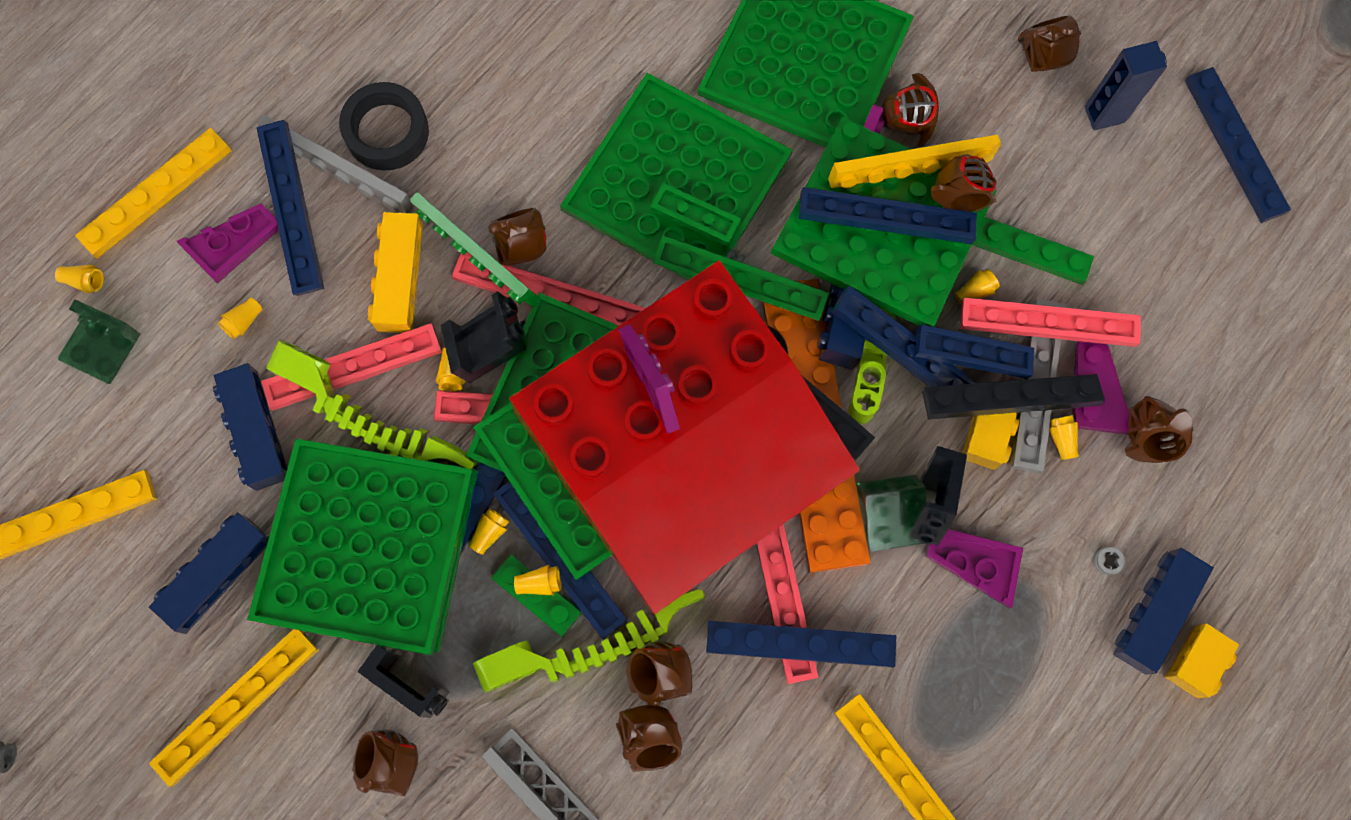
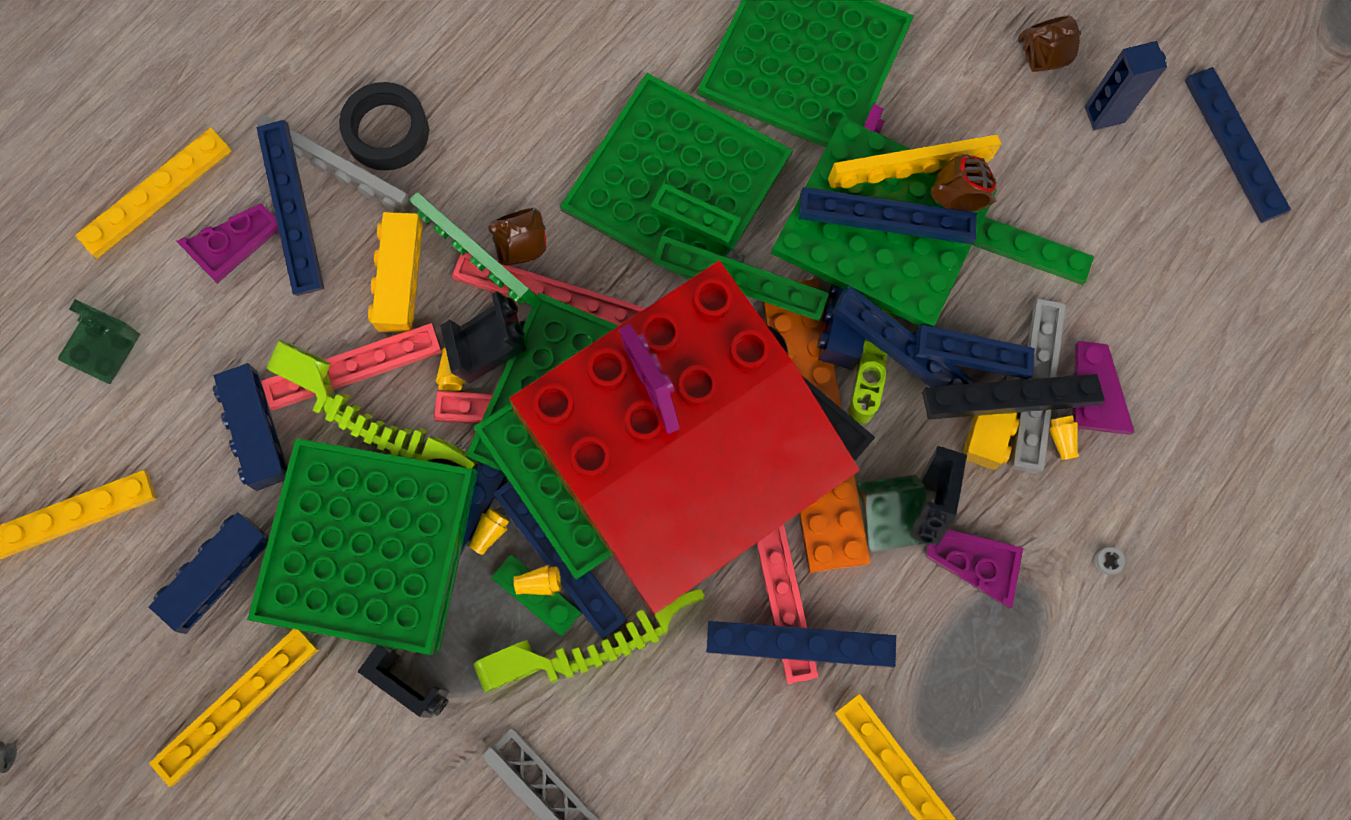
yellow cone [55,265,104,294] -> none
yellow cone [217,297,263,340] -> none
reddish brown piece [352,729,418,796] -> none
reddish brown piece [616,705,682,772] -> none
reddish brown piece [626,641,693,706] -> none
reddish brown piece [882,73,939,147] -> none
yellow cone [954,268,1000,305] -> none
coral plate [960,298,1141,347] -> none
dark blue brick [1113,548,1214,675] -> none
reddish brown piece [1125,396,1193,463] -> none
yellow brick [1165,623,1240,699] -> none

